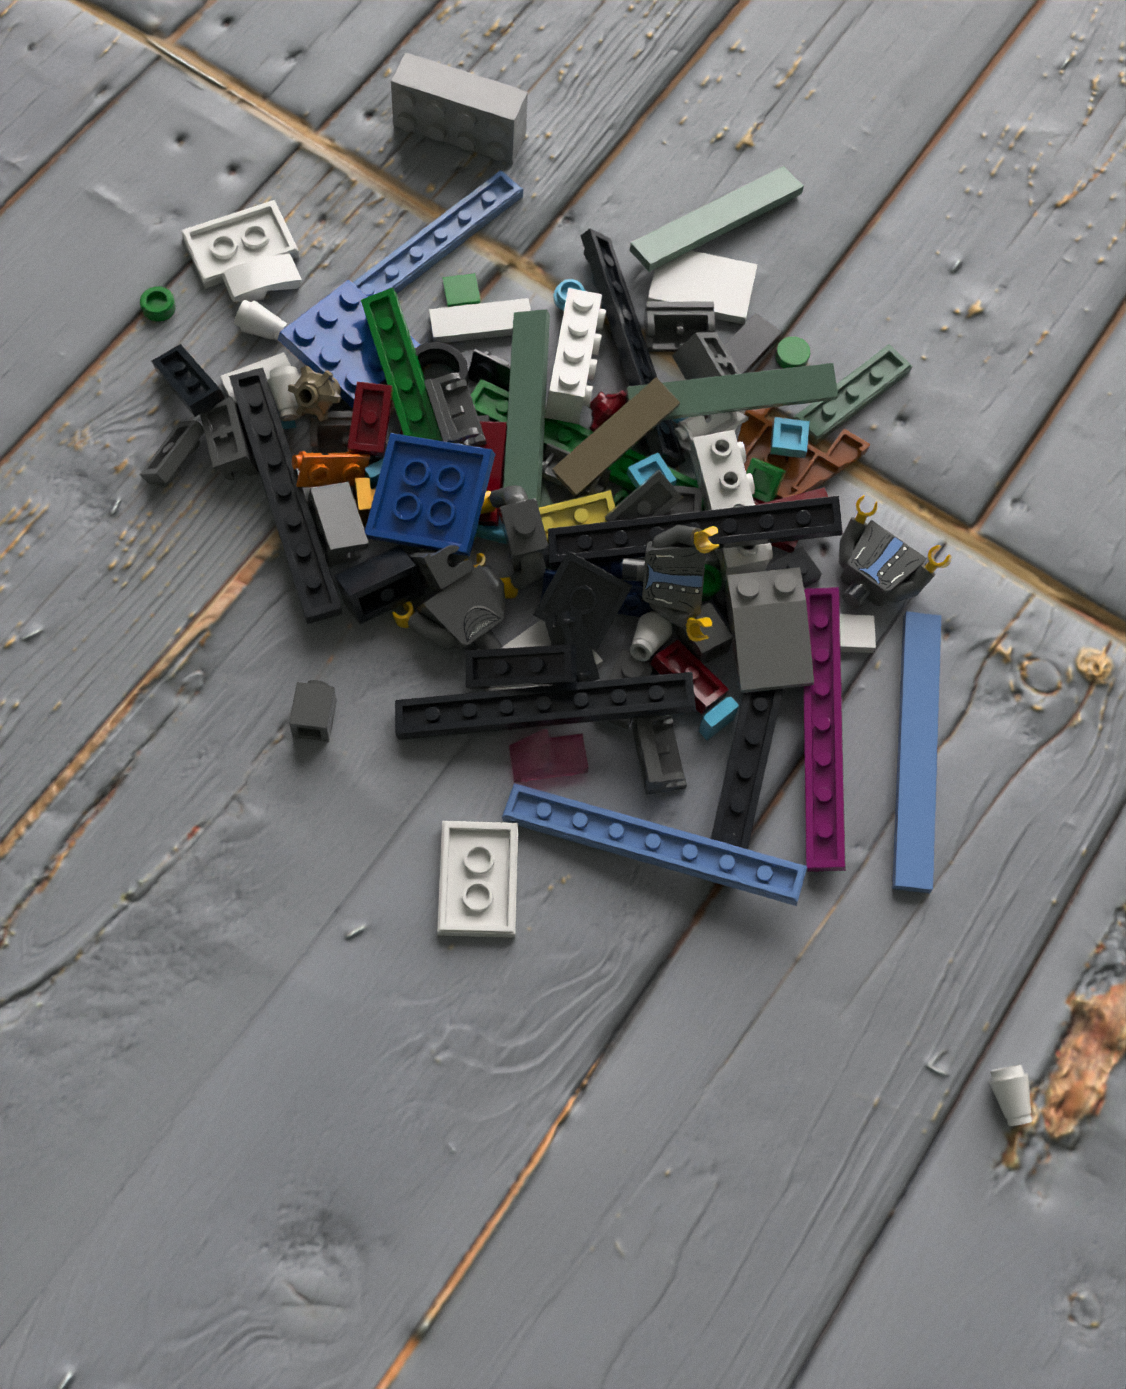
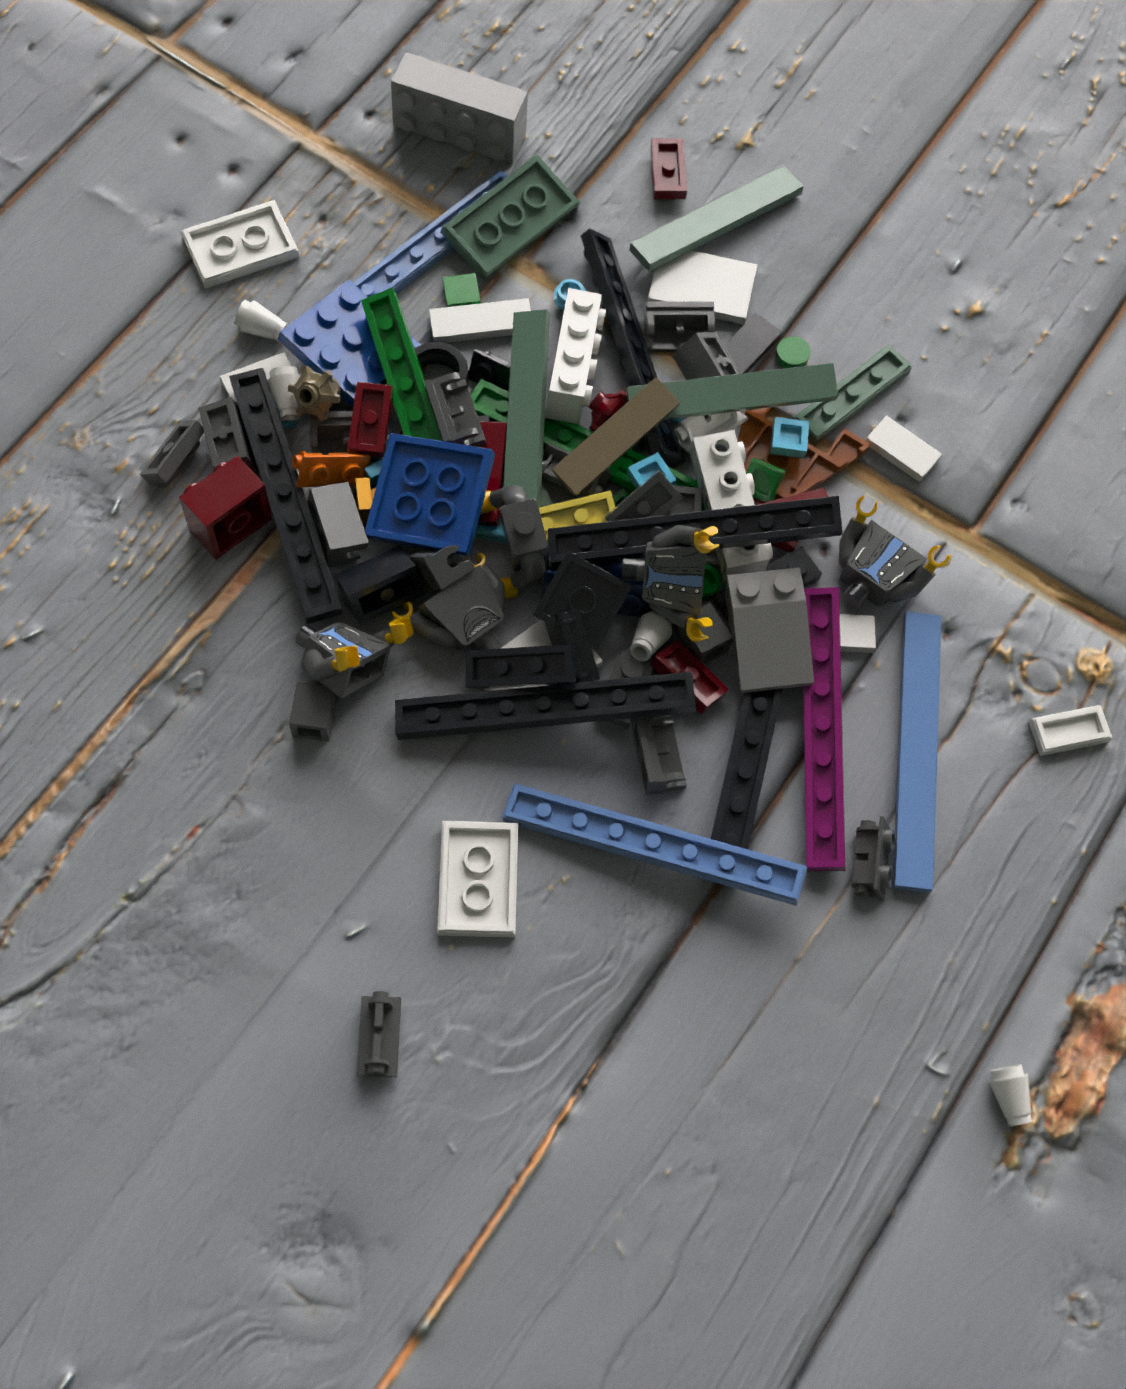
green tile [140,286,176,322] -> none
black plate [151,344,225,417] -> none
white slope [222,254,301,302] -> none
clear pink slope [509,729,589,783] -> none
medium azure tile [699,696,739,741] -> none
none -> dark red brick [179,455,272,560]
none -> dark grey torso [296,617,414,698]
none -> dark grey hinge [357,991,401,1078]
none -> sand green tile [440,154,580,281]
none -> plate [650,138,687,199]
none -> dark grey hinge [851,816,895,901]
none -> white tile [866,415,942,483]
none -> white tile [1029,705,1112,756]

